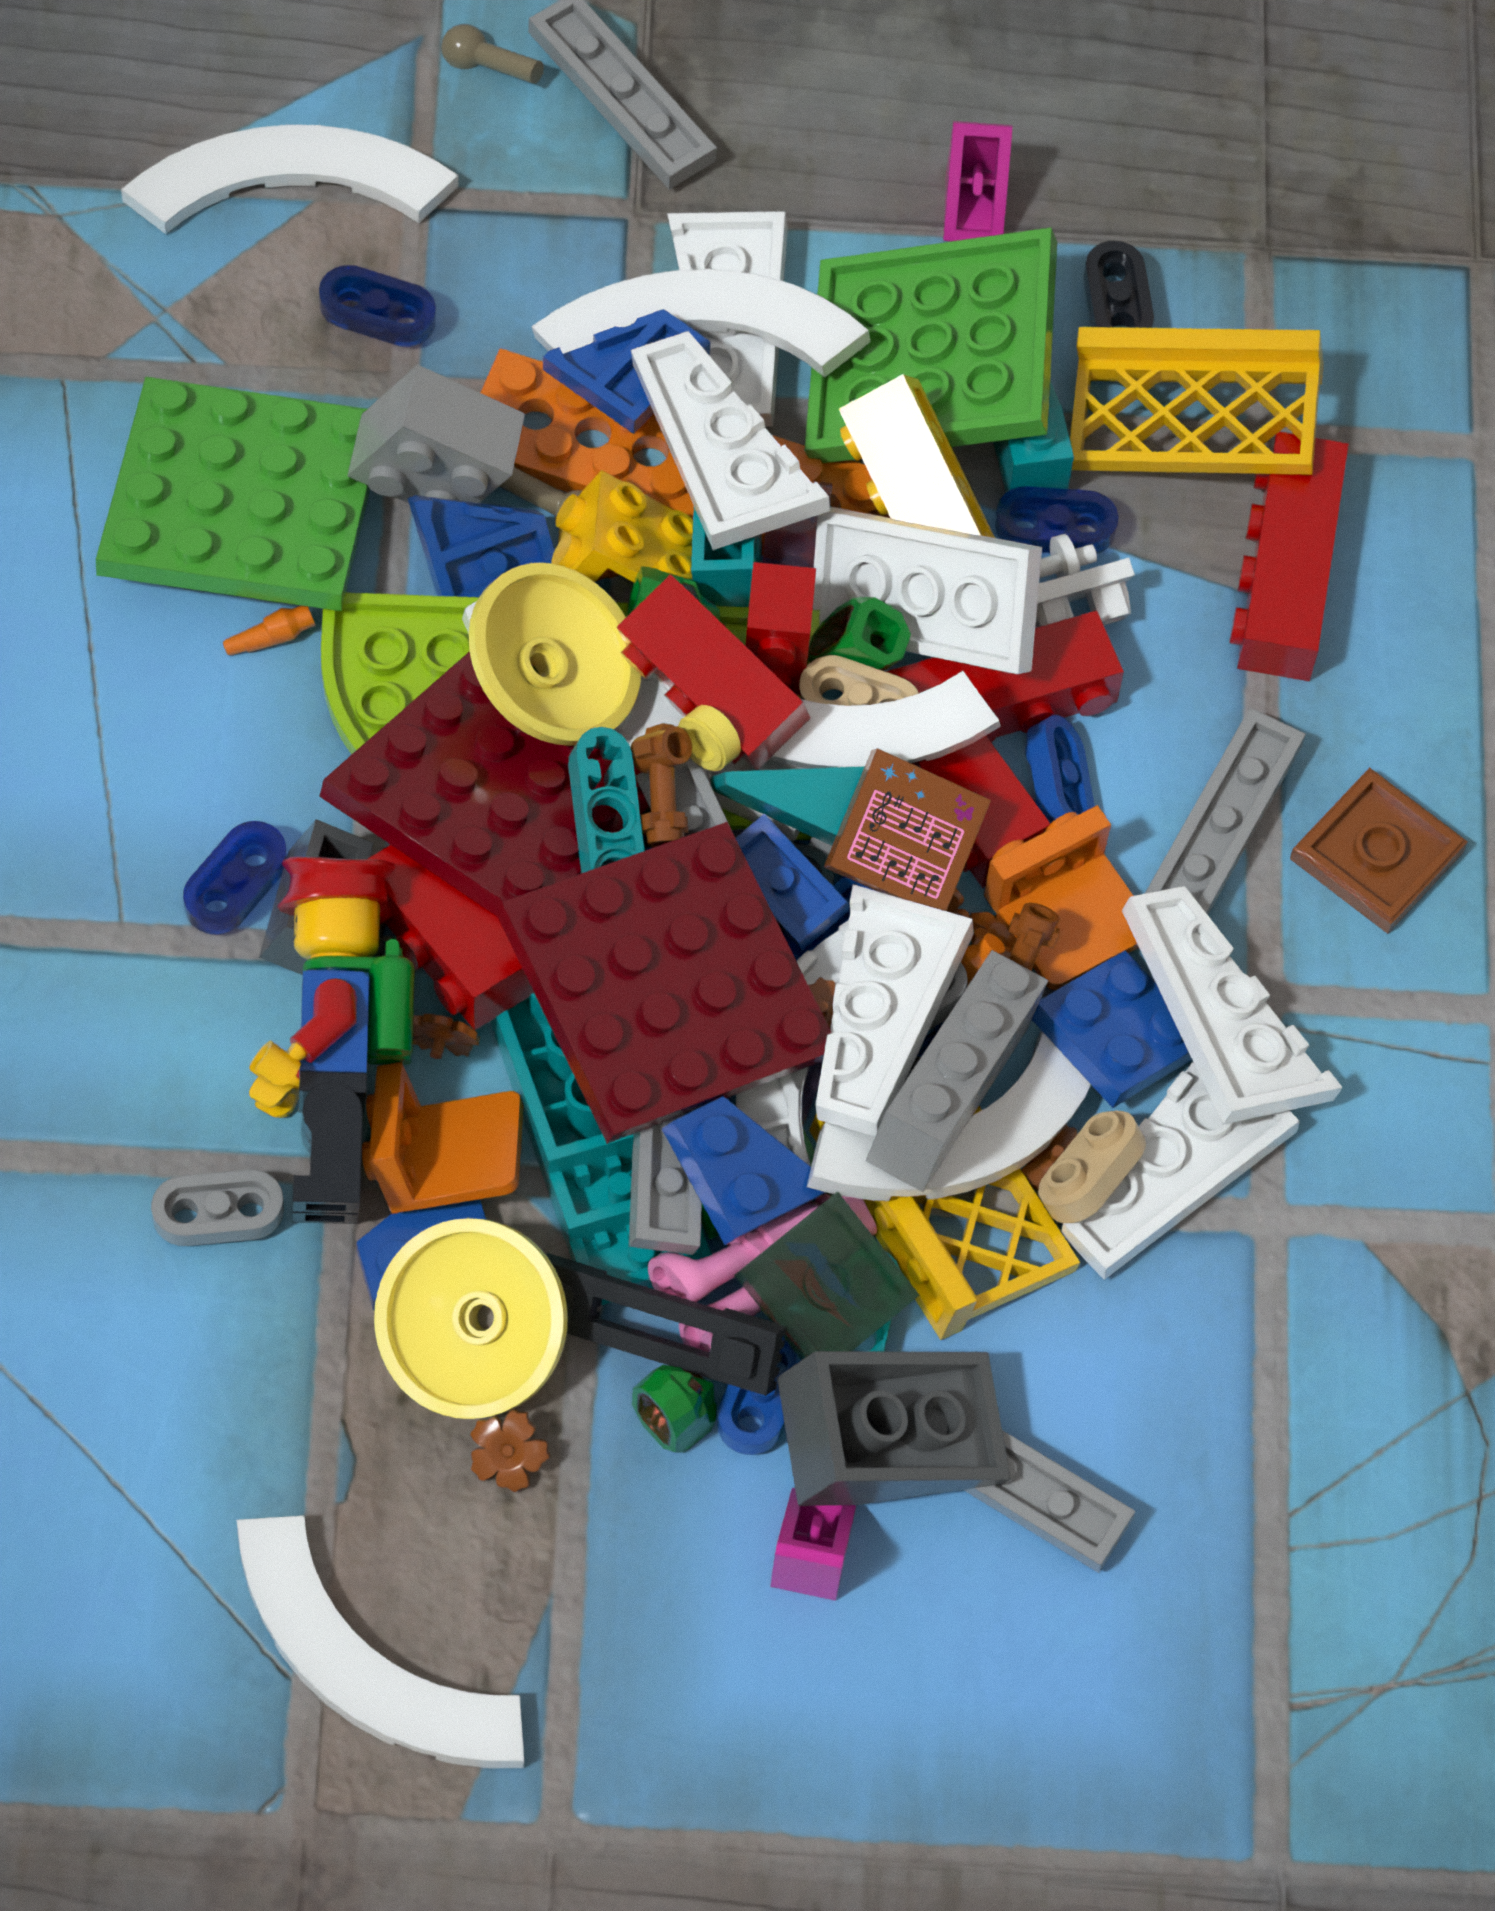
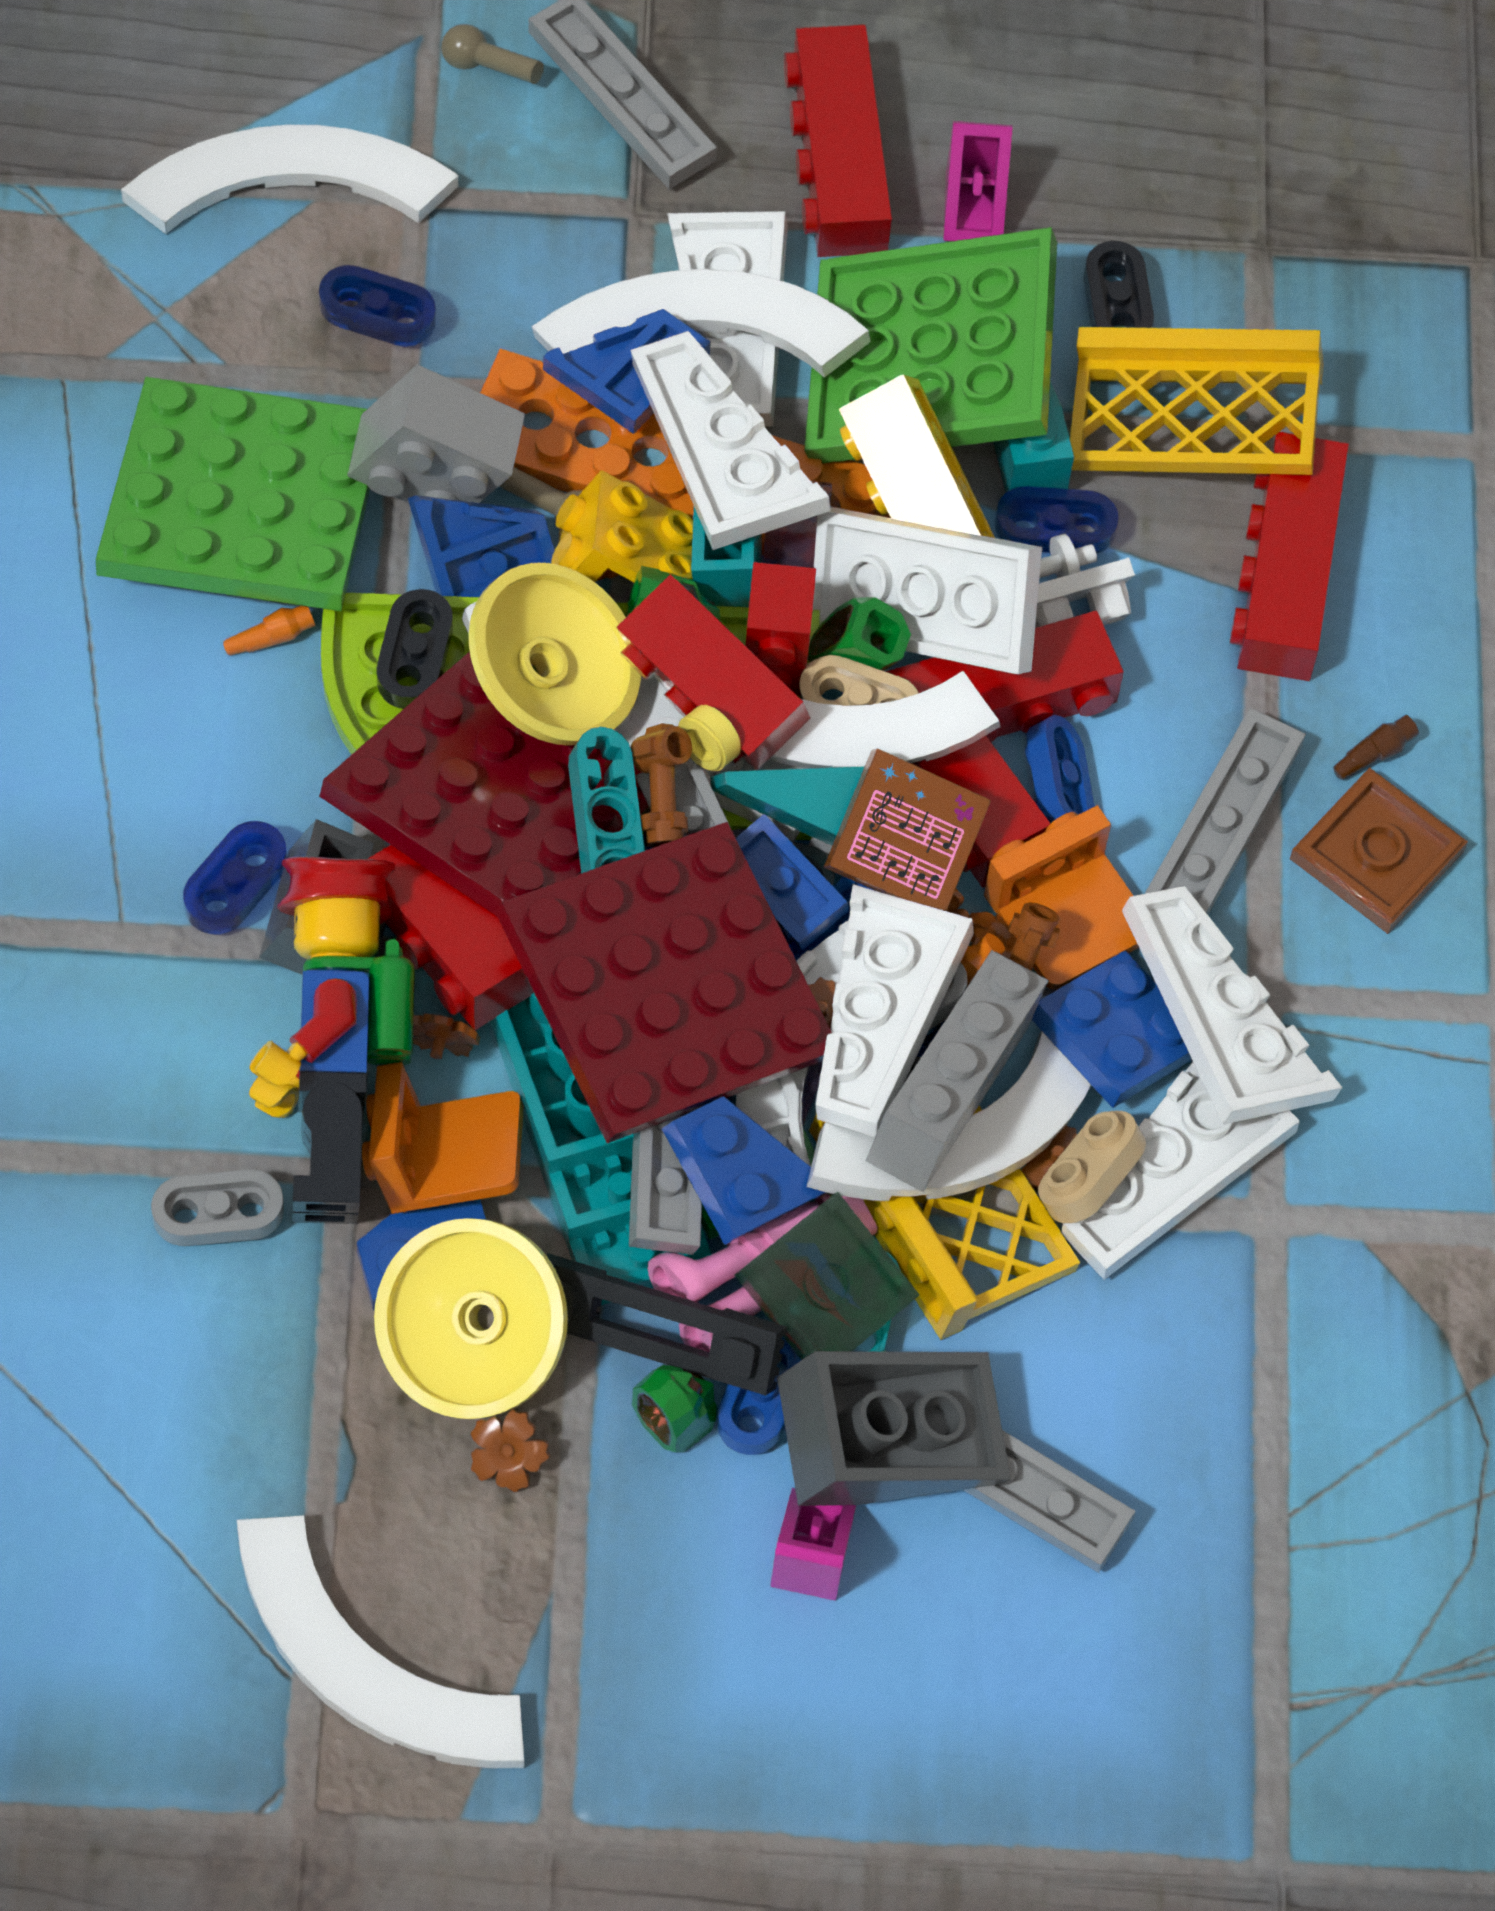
none -> black plate [376,589,453,709]
none -> red brick [784,24,892,257]
none -> reddish brown piece [1333,715,1419,780]

